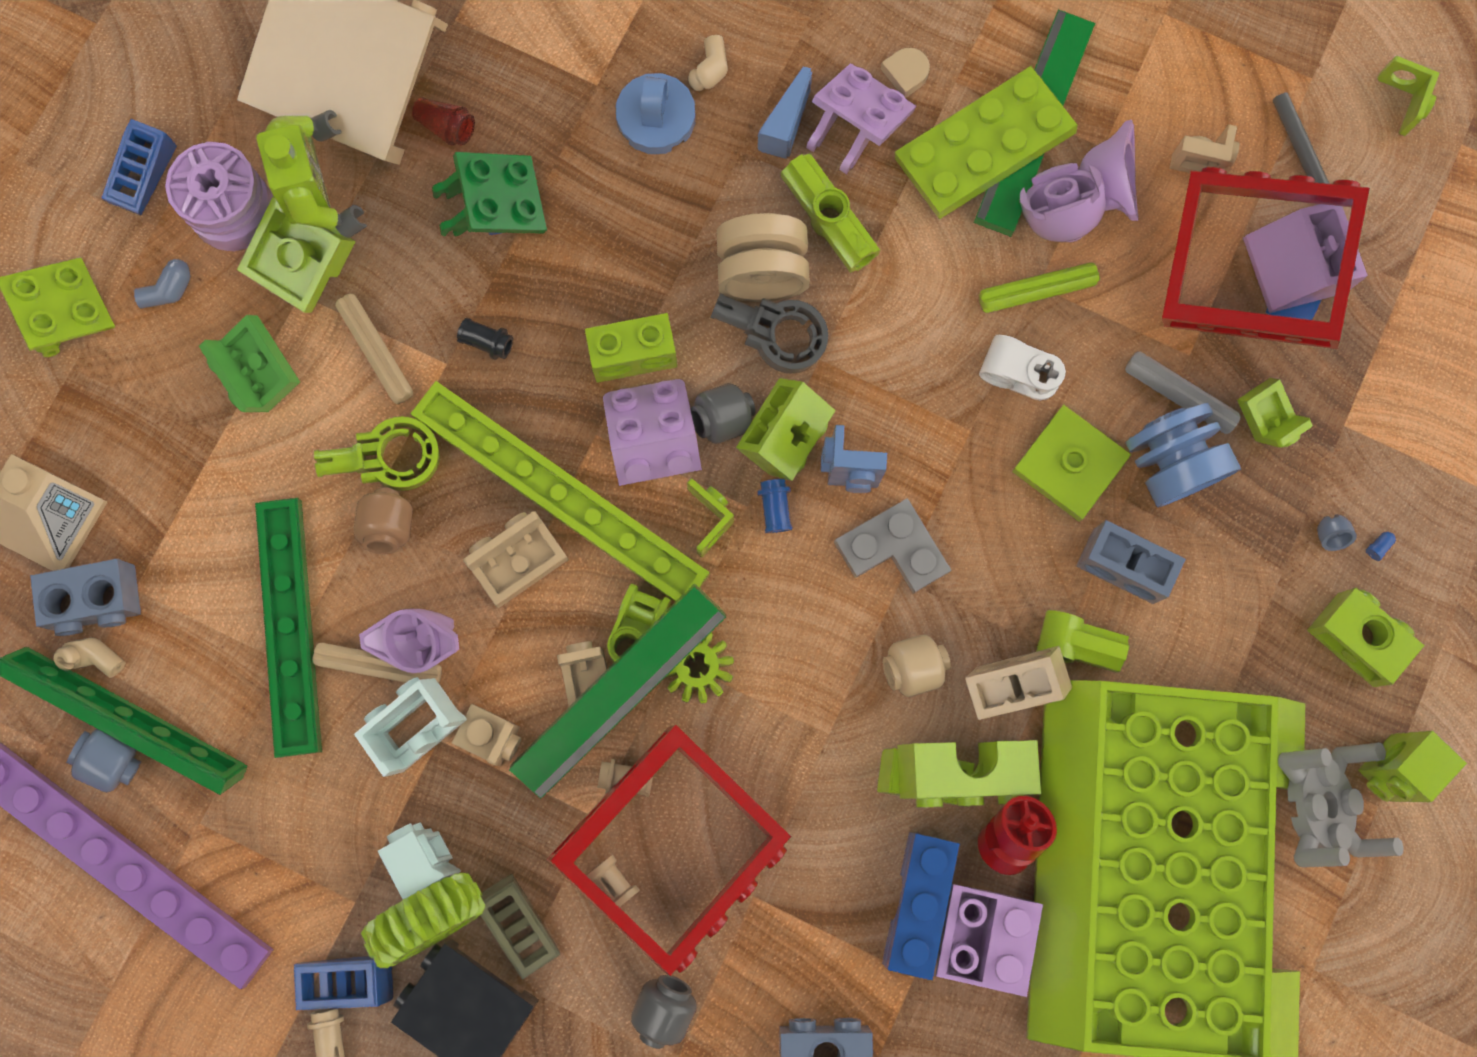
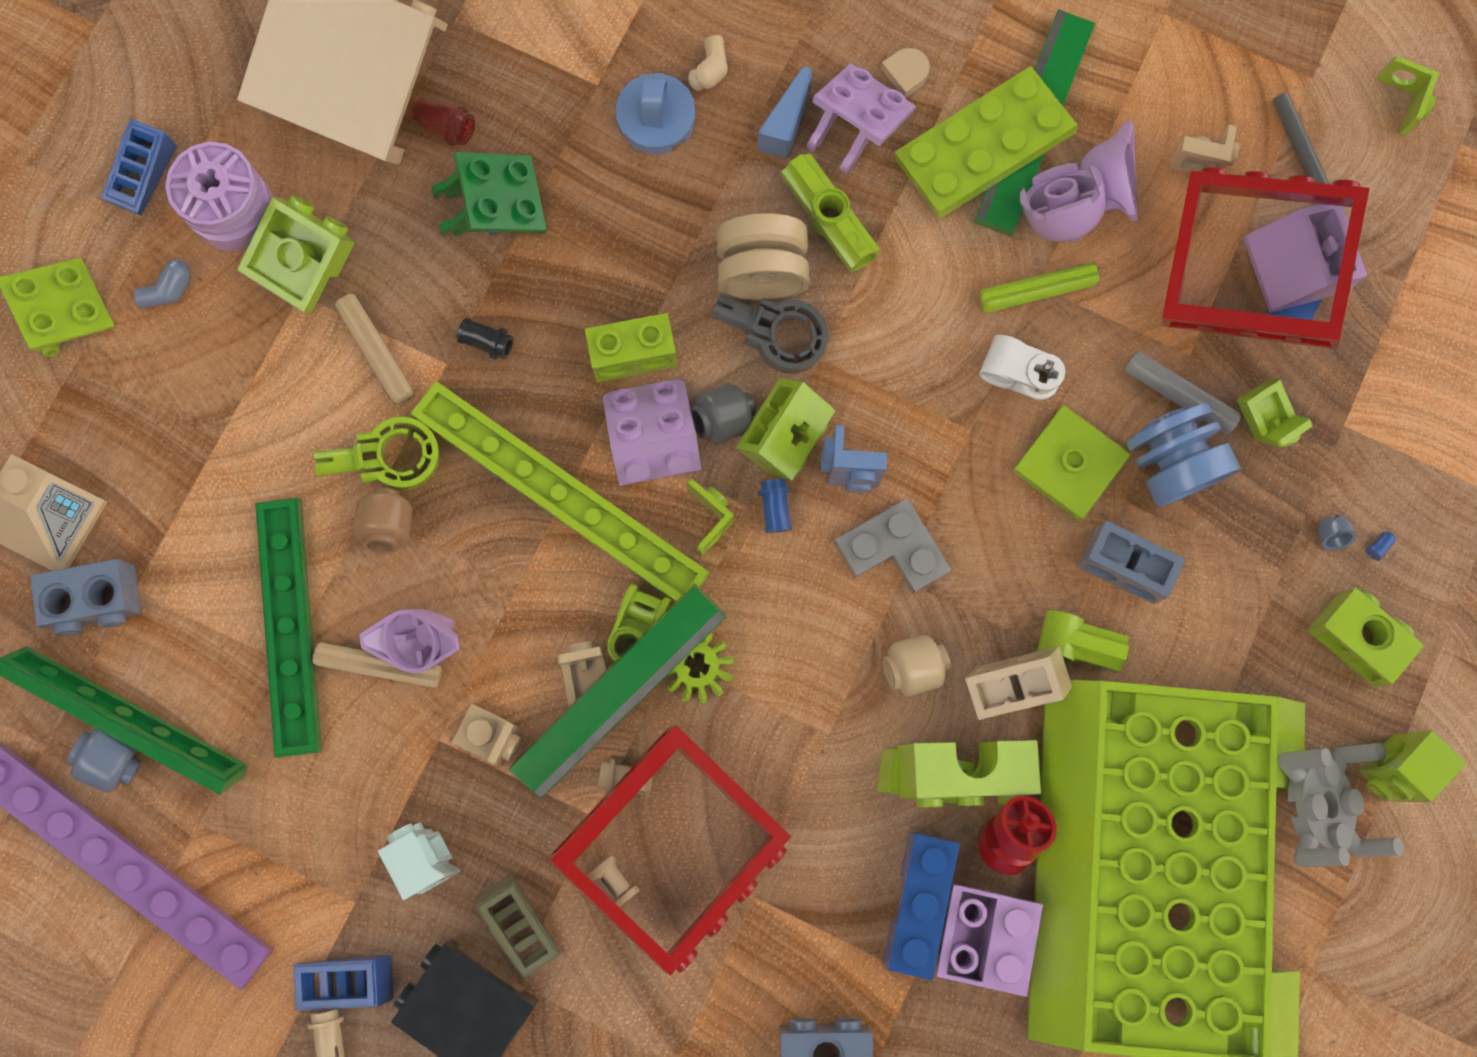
tan arm [54,637,126,678] -> none
bright green bracket [199,315,300,412] -> none
lime torso [256,110,367,238] -> none
light aqua window [354,677,467,777] -> none
lime gear [361,873,485,968] -> none
tan bracket [463,511,569,608] -> none
dark grey head [631,975,697,1049] -> none

